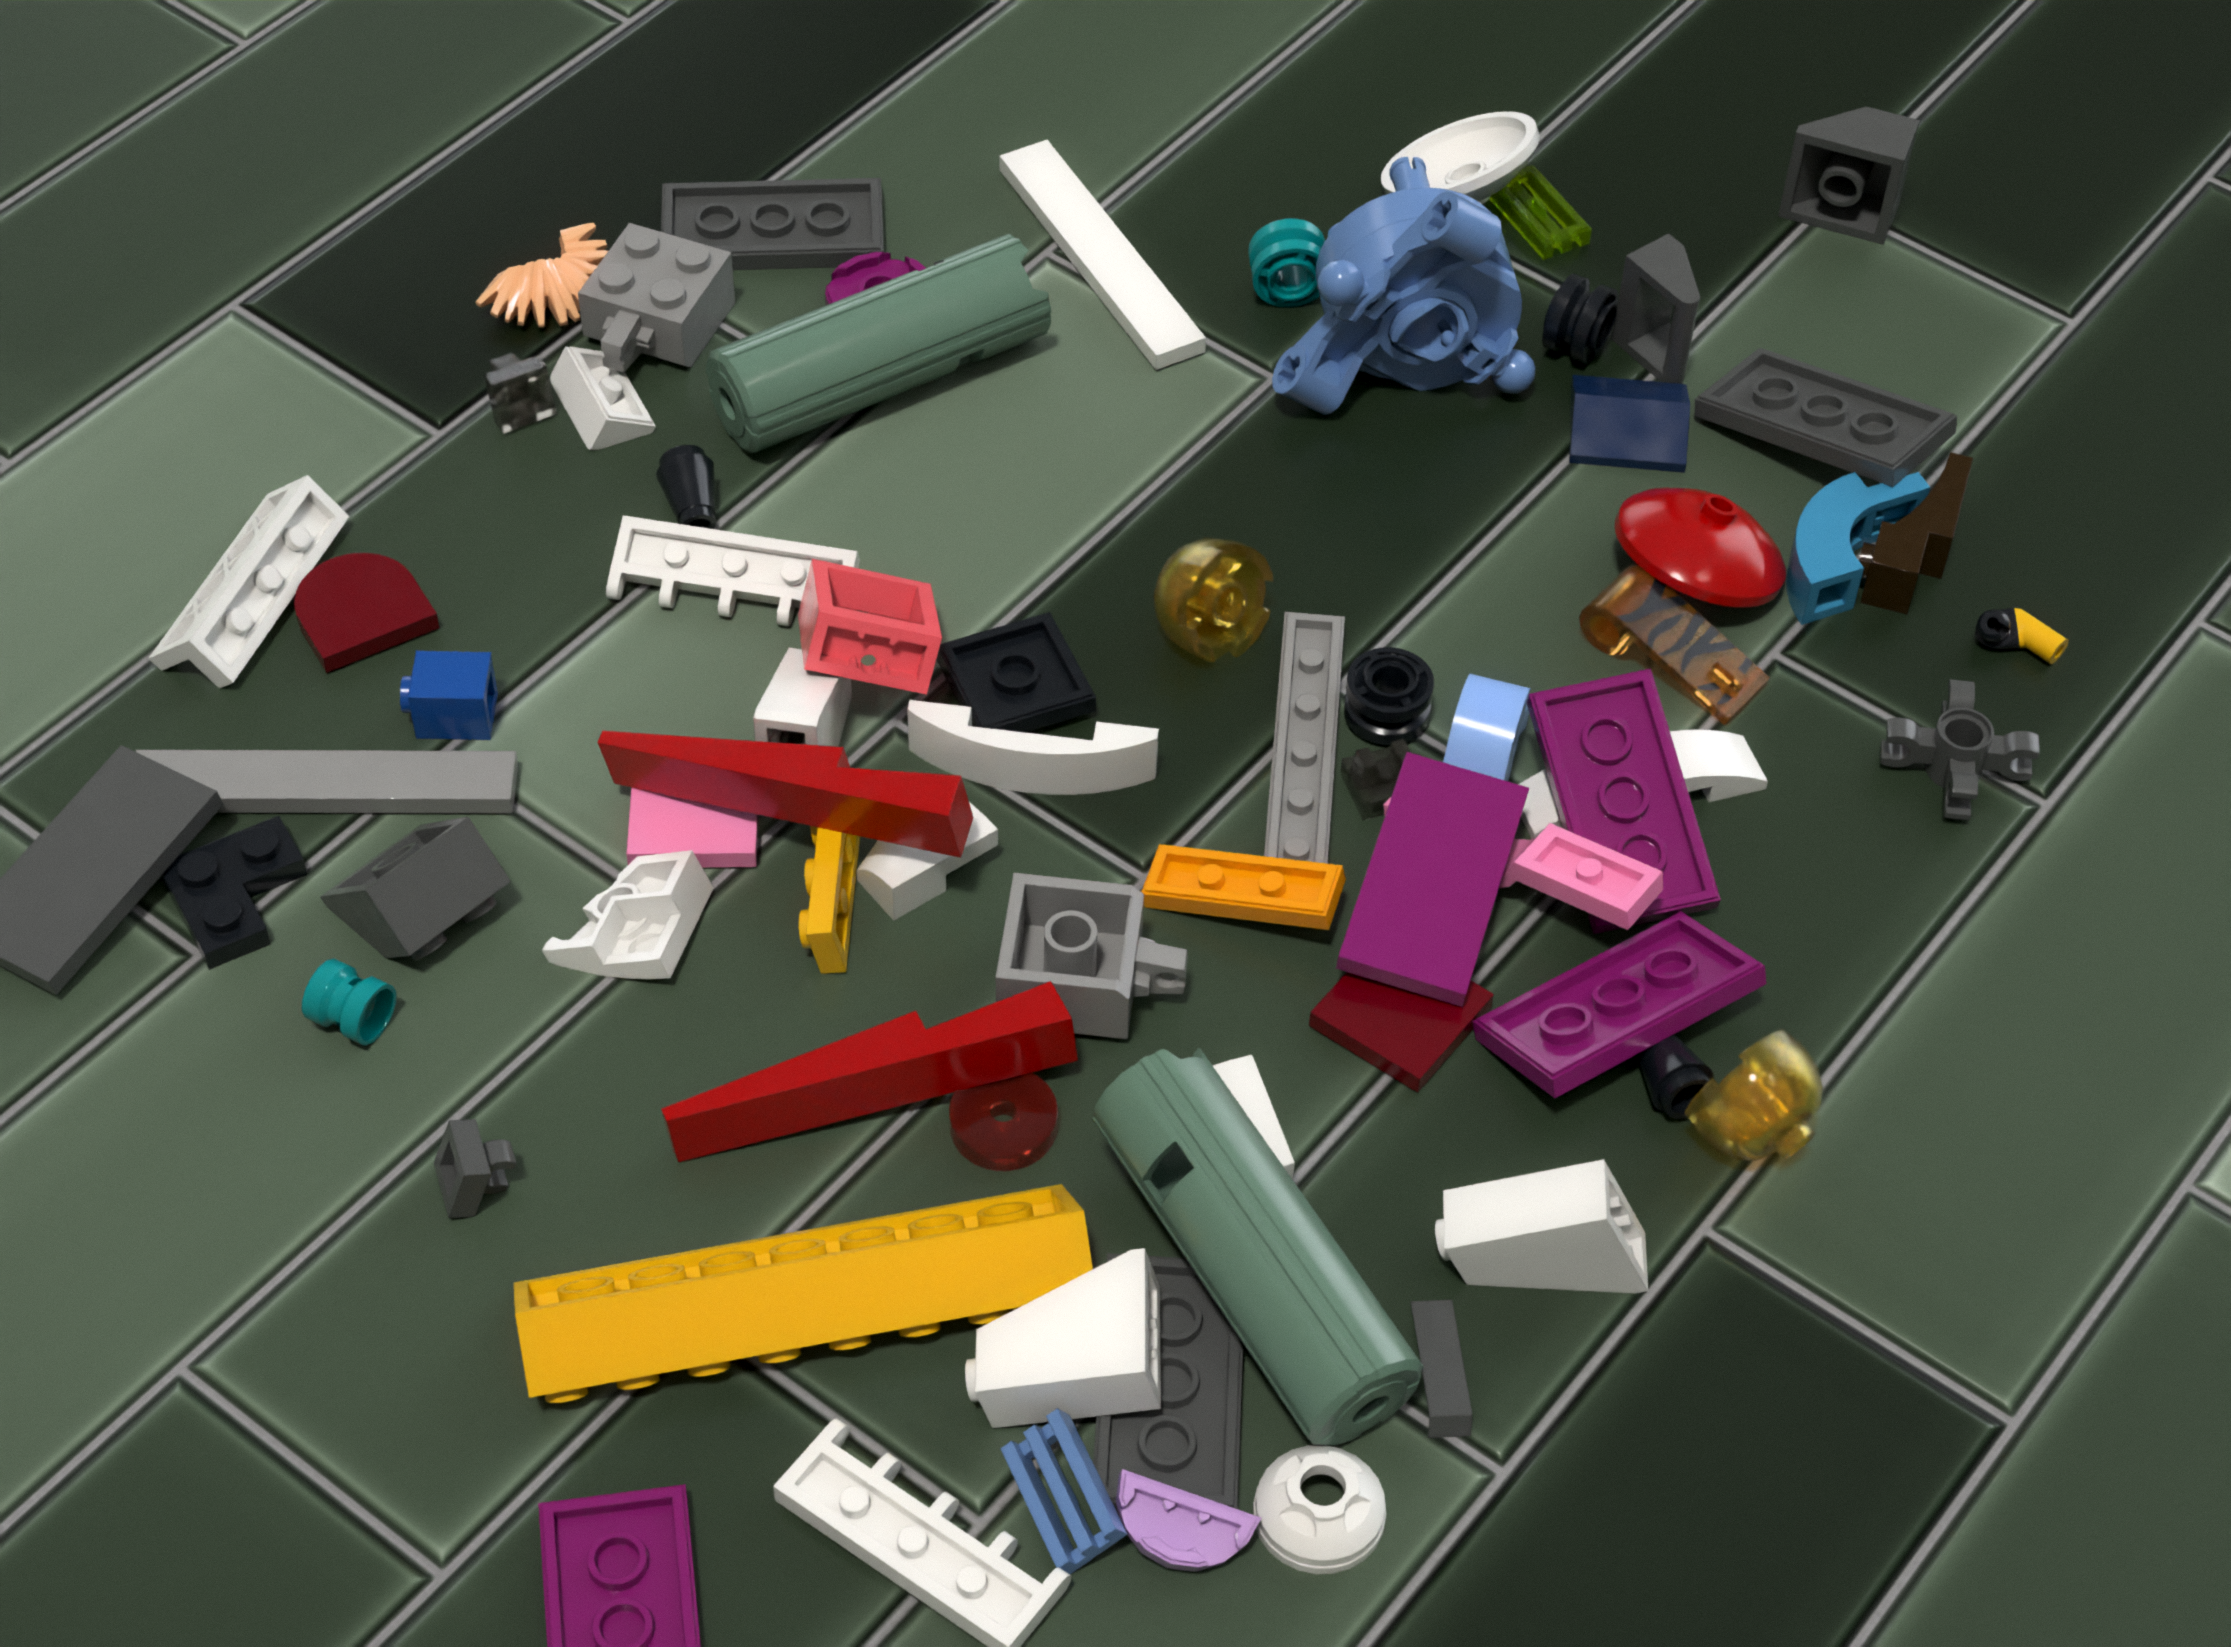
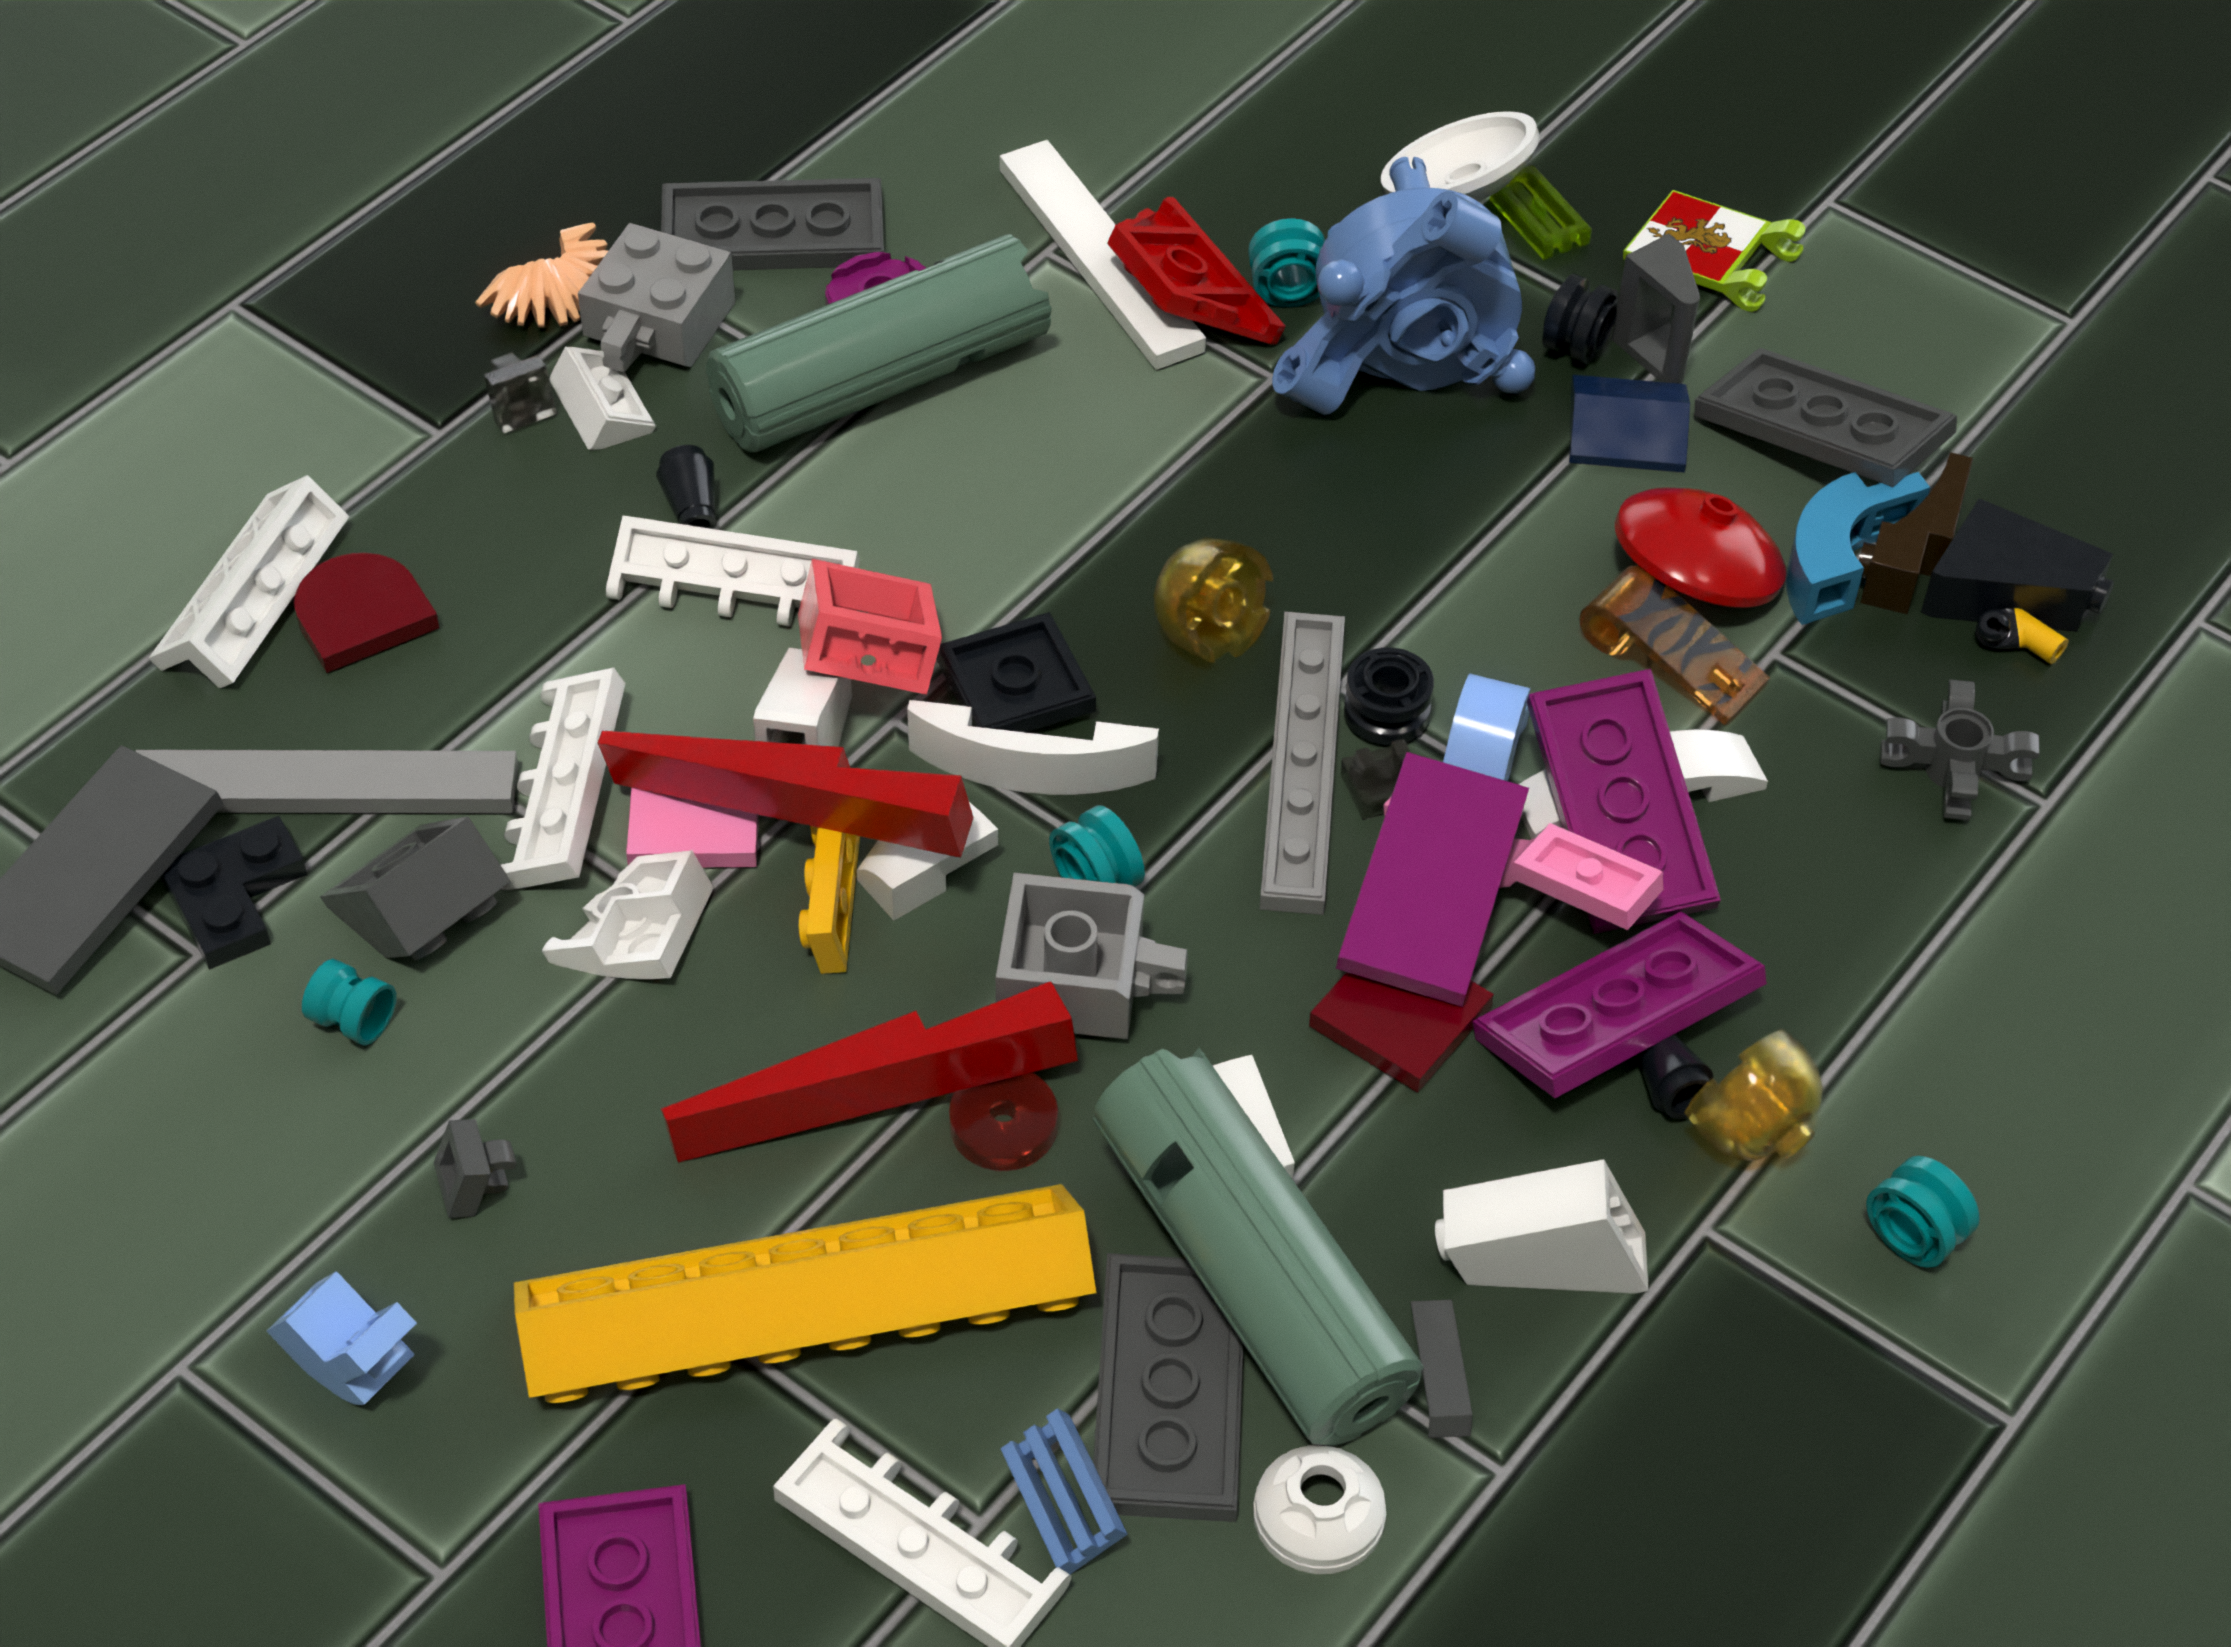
blue brick [400,651,498,740] -> none
white slope [965,1248,1161,1428] -> none
lavender plate [1116,1469,1261,1572] -> none
light orange tile [1141,844,1346,930] -> none
dark grey slope [1778,106,1920,245] -> none
none -> light blue brick [267,1271,417,1405]
none -> white hinge [501,668,626,890]
none -> teal wheel [1049,805,1145,887]
none -> red wing [1107,197,1286,344]
none -> flag [1623,190,1806,312]
none -> teal wheel [1866,1156,1980,1268]
none -> black slope [1921,498,2114,632]

